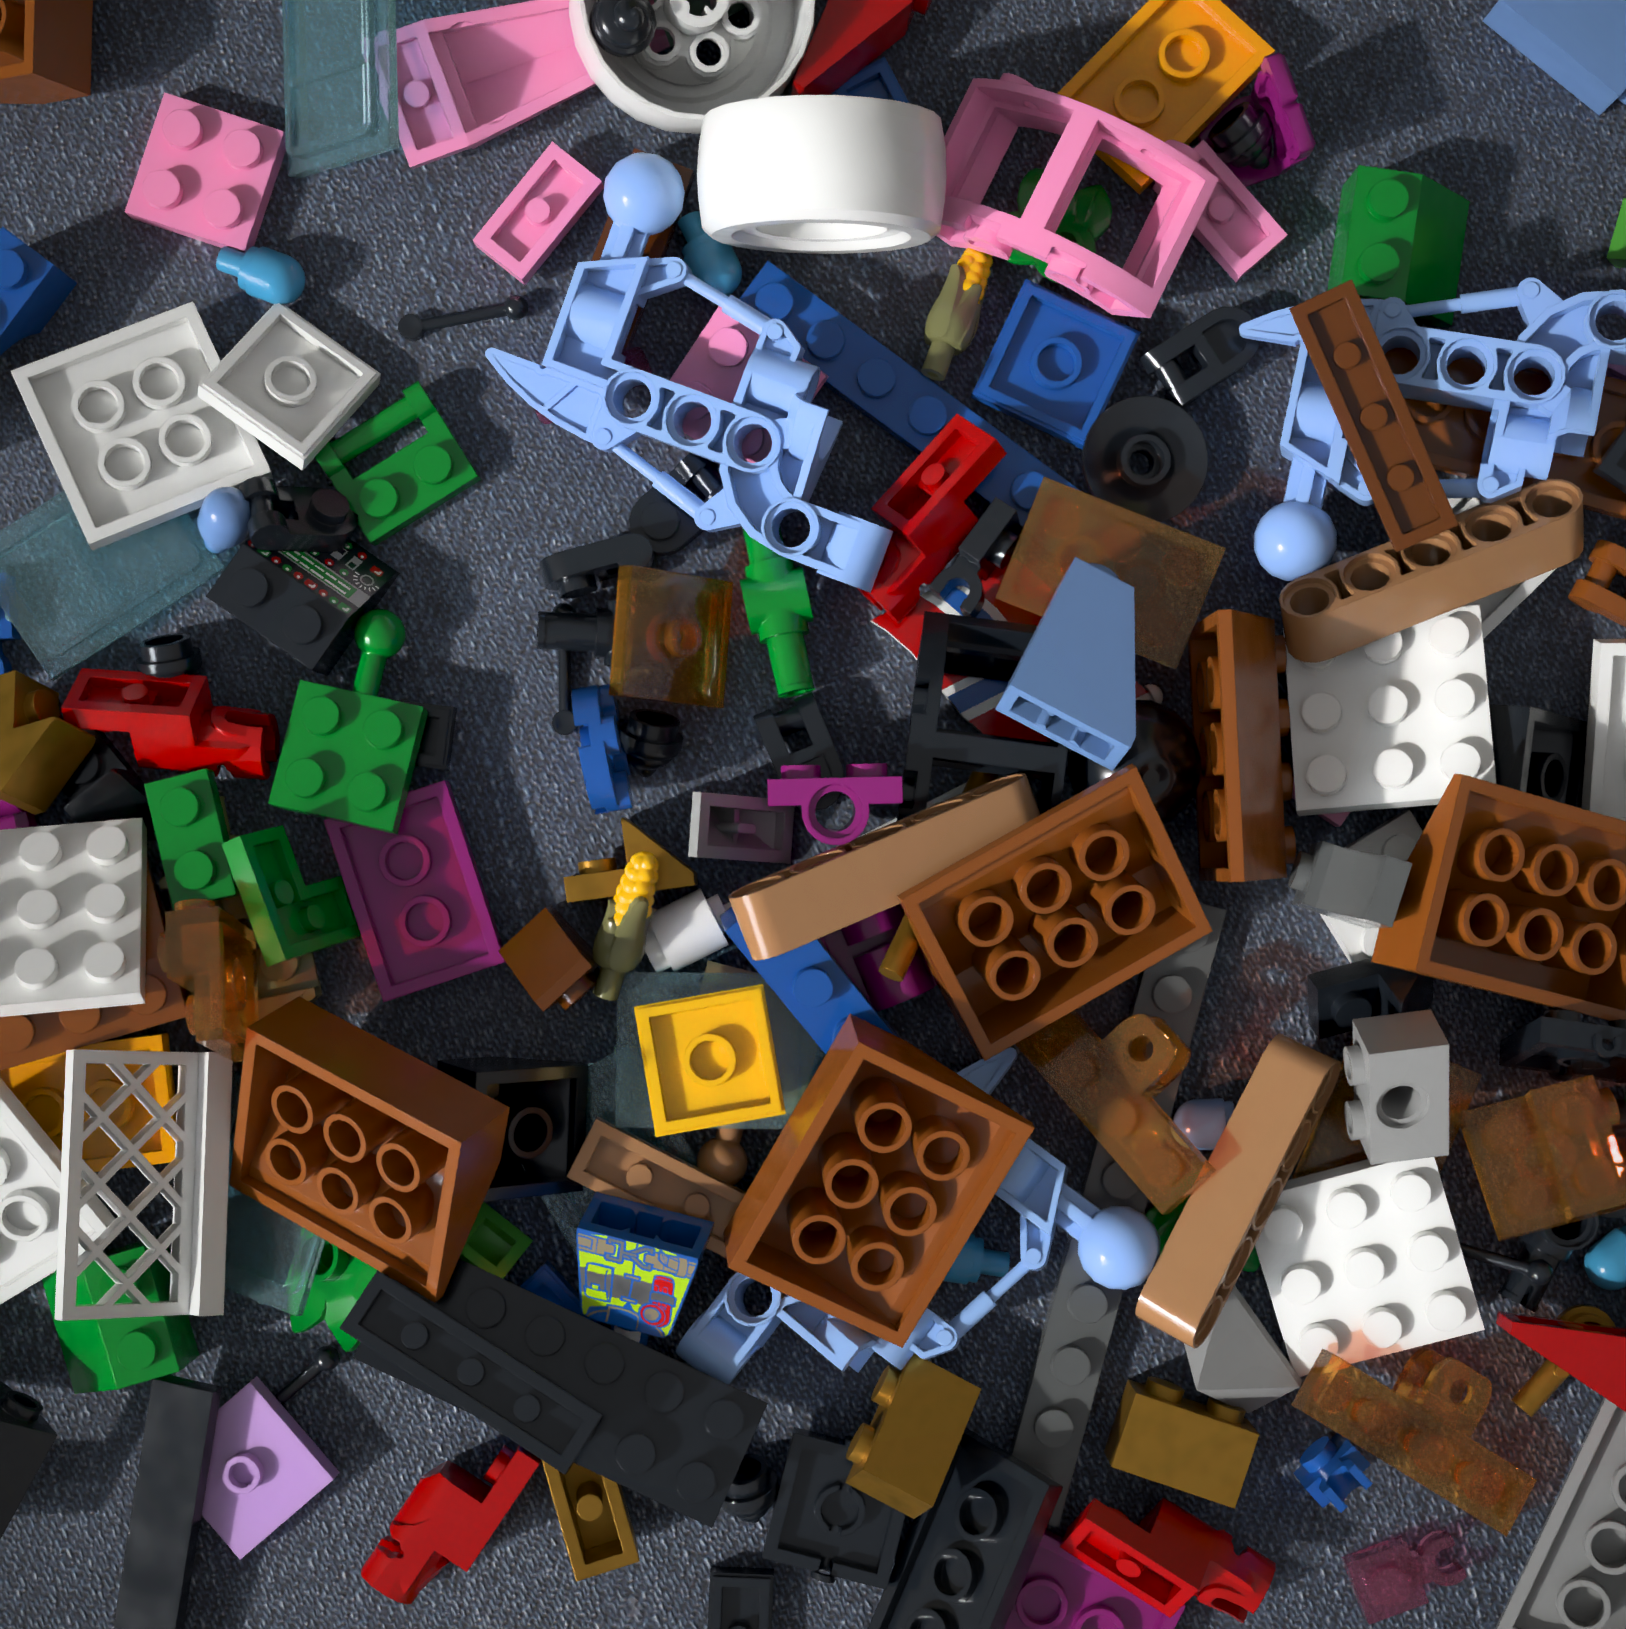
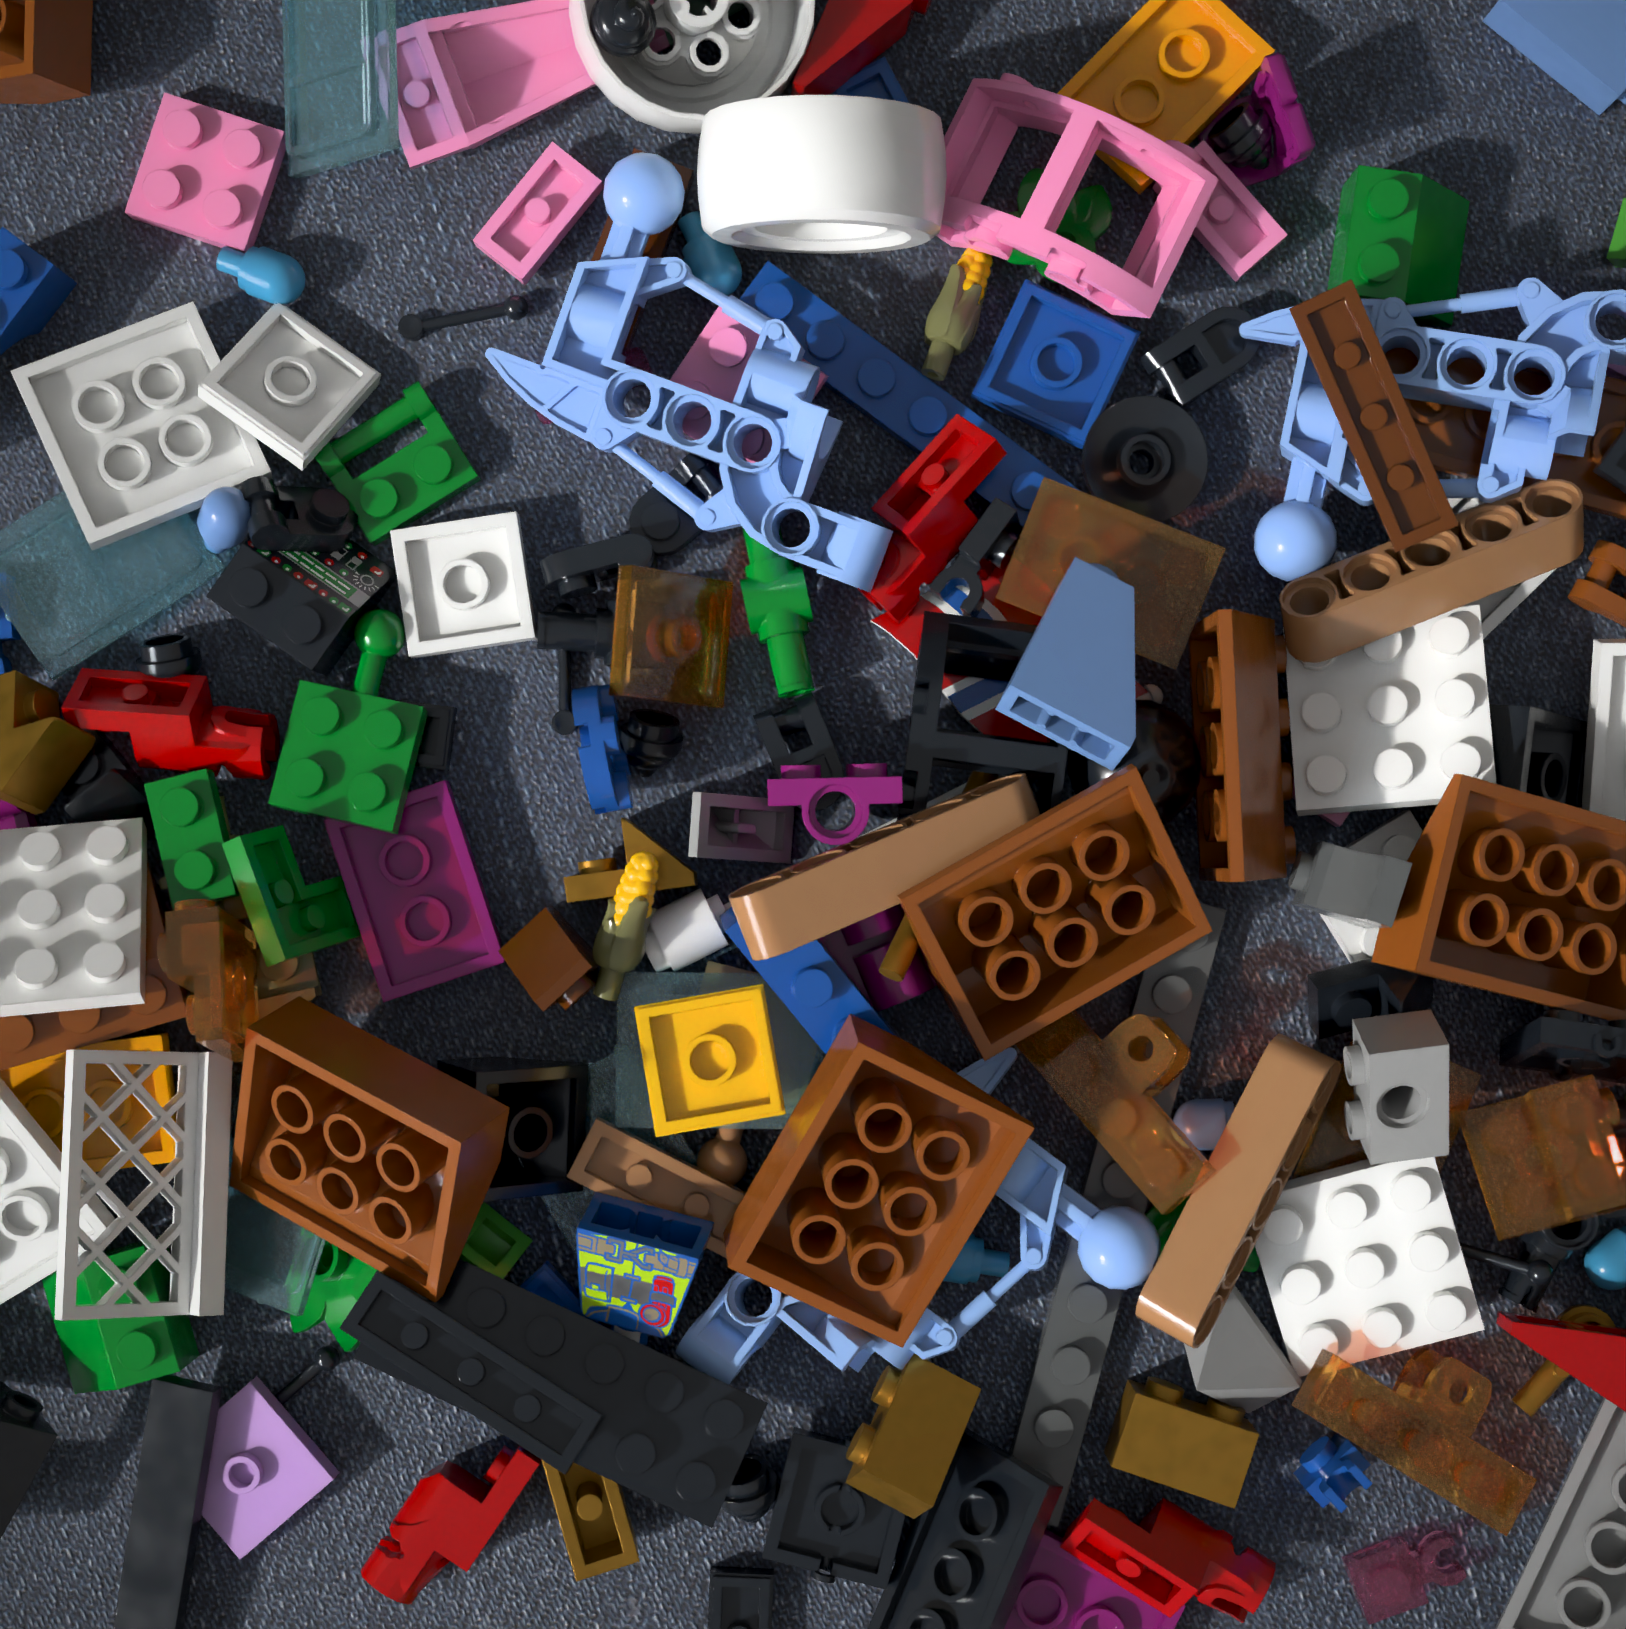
none -> white plate [390,511,537,658]

